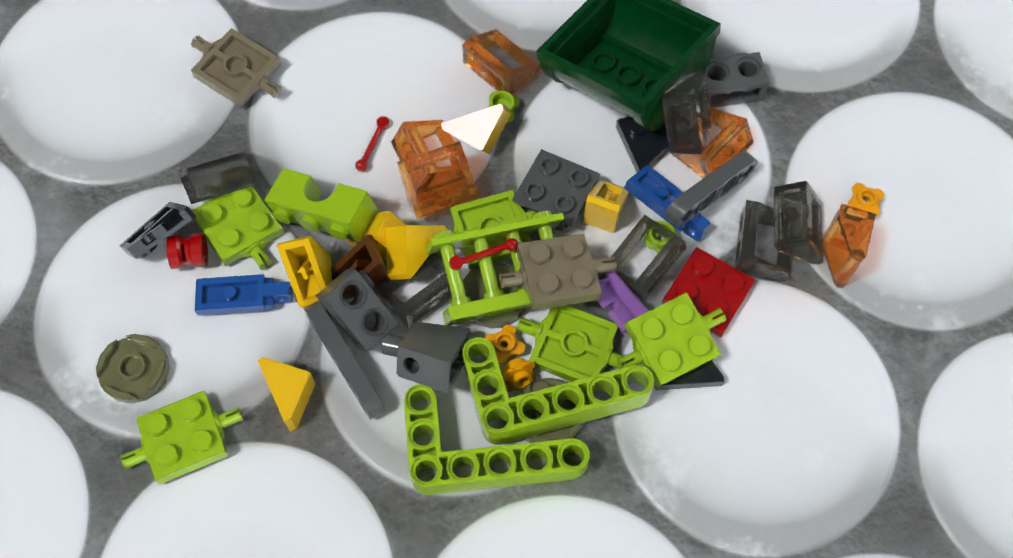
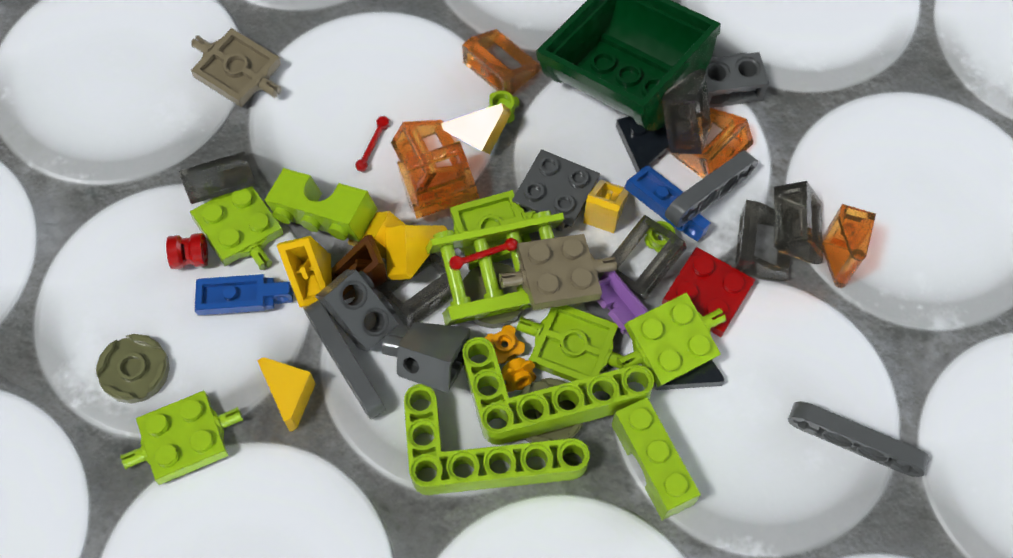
black wing [119,202,197,259] -> none
light orange plate [847,183,884,217] -> none
none -> lime arch [611,397,701,520]
none -> dark grey beam [788,401,929,477]

